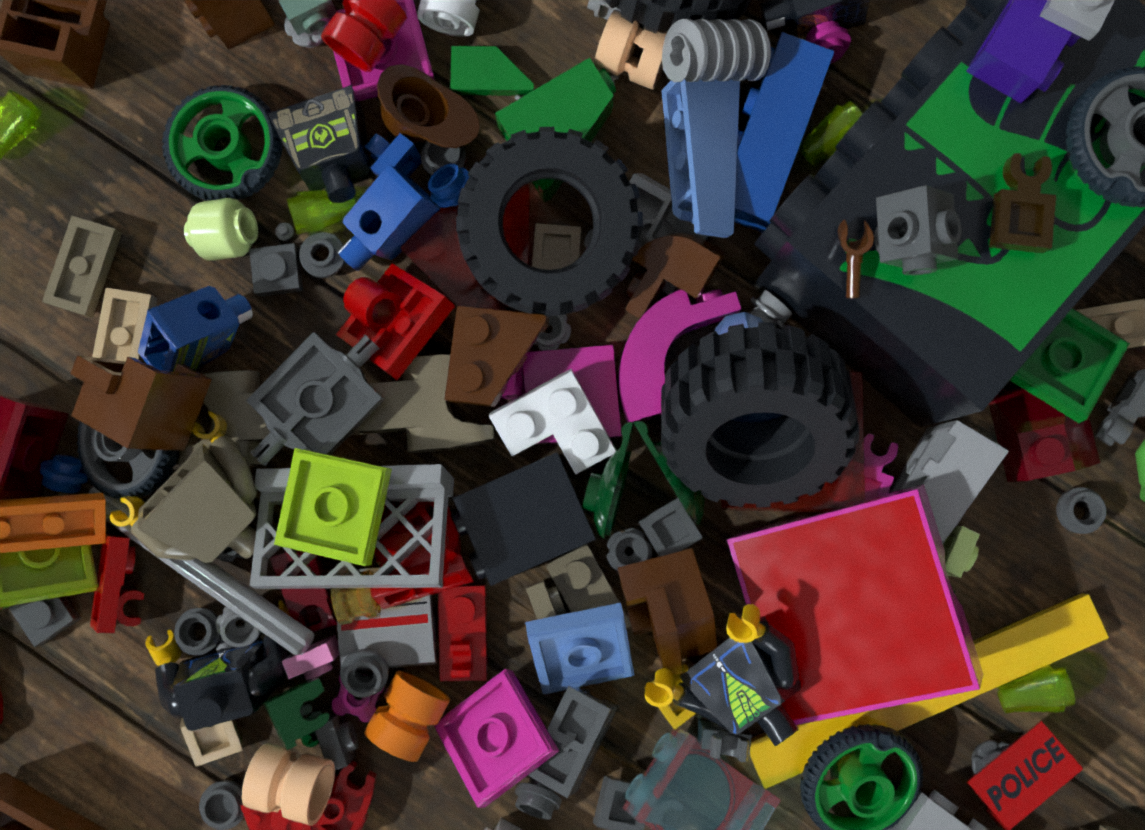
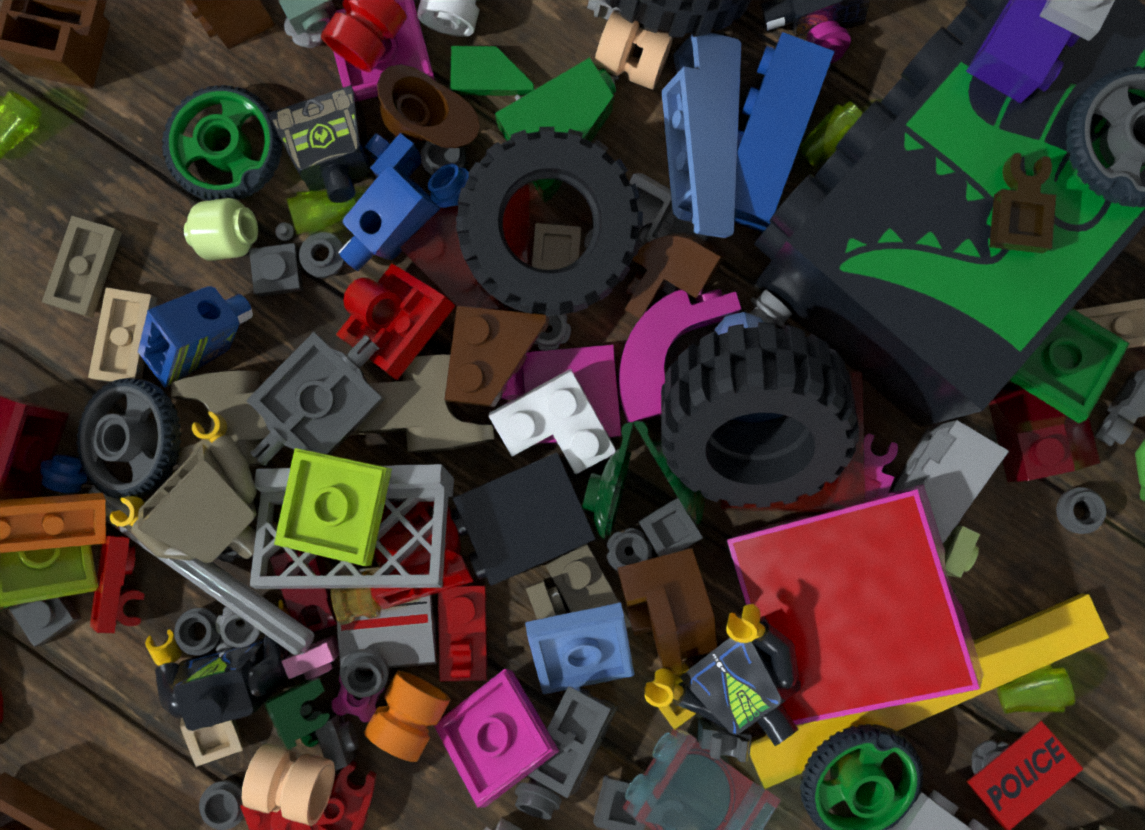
reddish brown plate [70,355,212,451] -> none
light grey piece [662,19,771,82] -> none
reddish brown hand [837,220,874,298] -> none
dark grey brick [874,185,962,275] -> none

